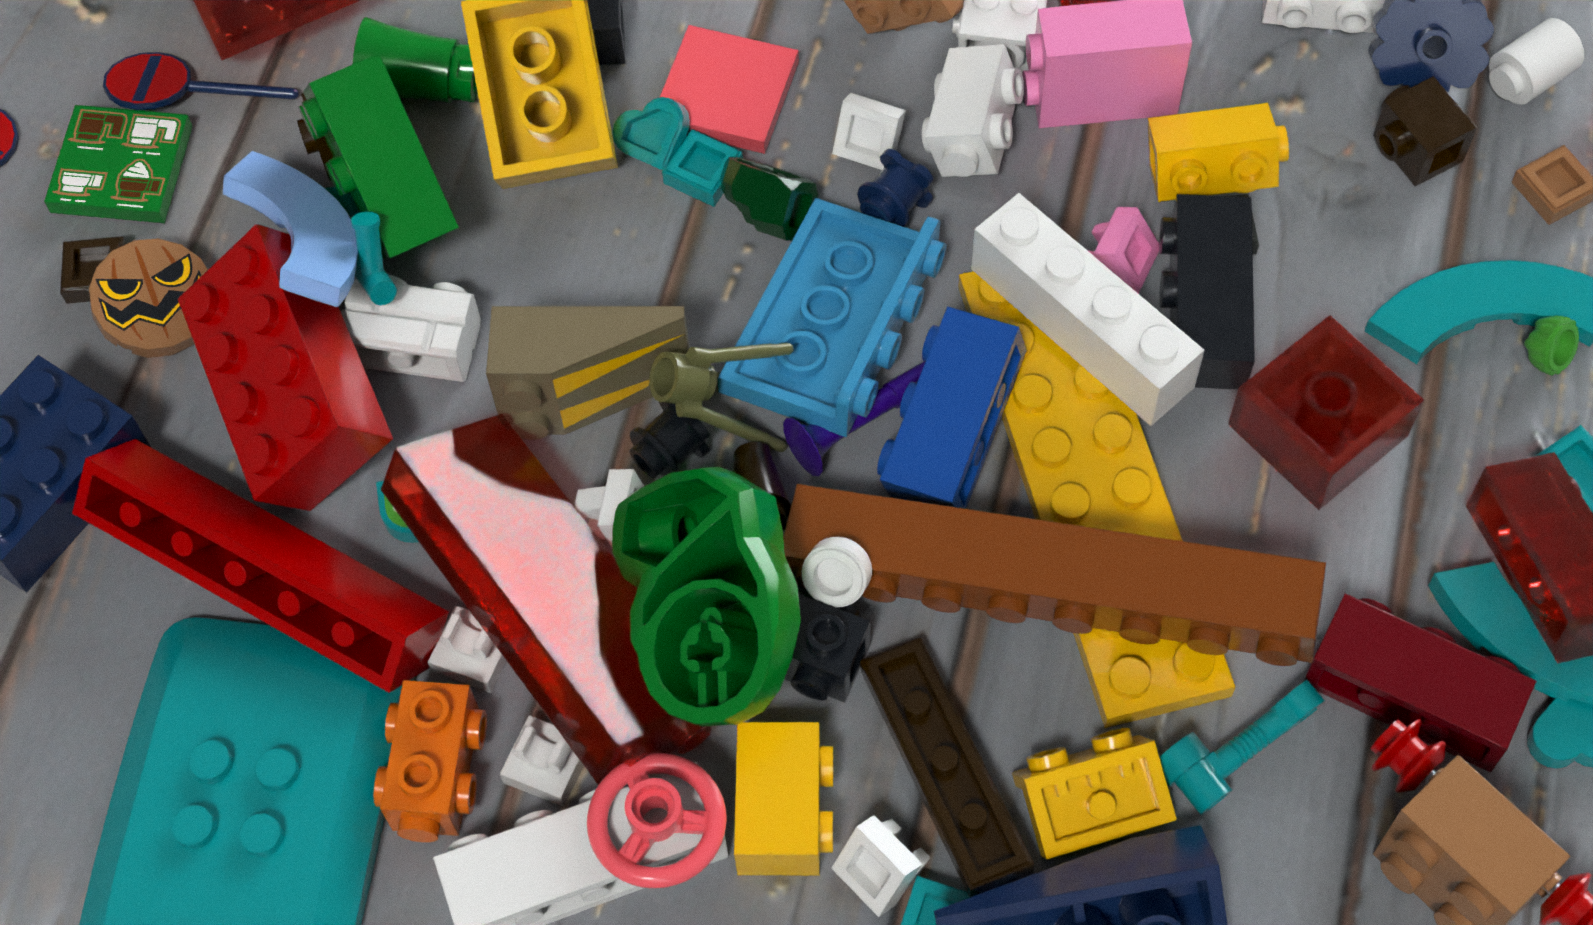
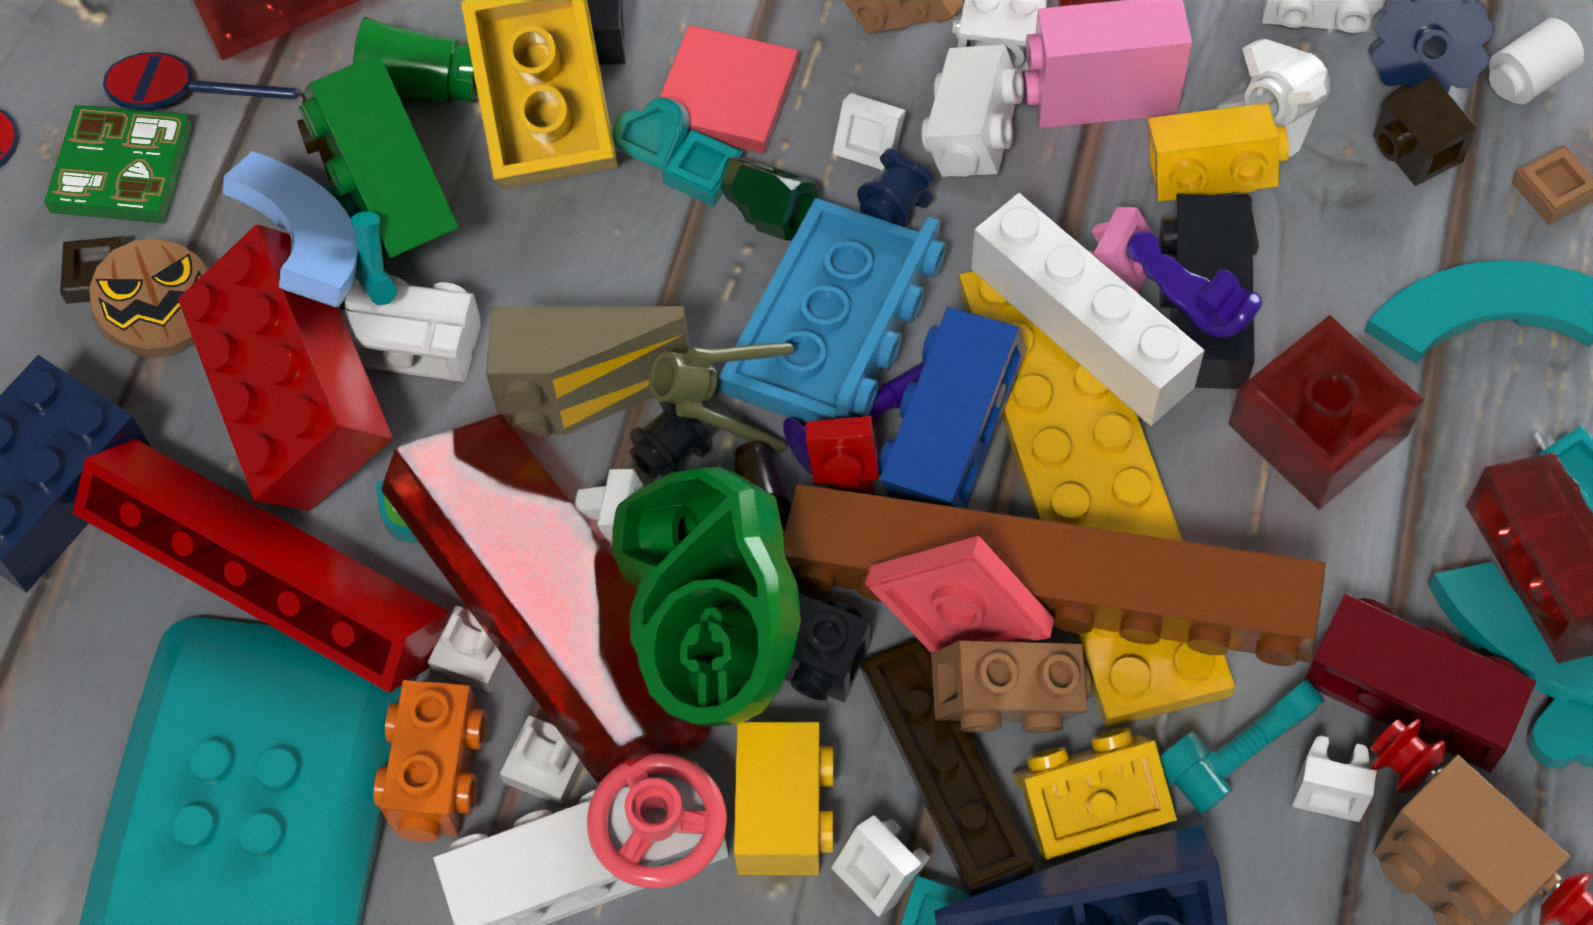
white tile [802,537,872,607] -> none
bright green piece [1524,315,1579,376] -> none
none -> red plate [806,416,879,495]
none -> coral tile [865,536,1055,653]
none -> medium nougat brick [931,640,1091,733]
none -> dark purple piece [1127,230,1263,339]
none -> white brick [1217,39,1331,157]
none -> white tile [1291,736,1377,822]

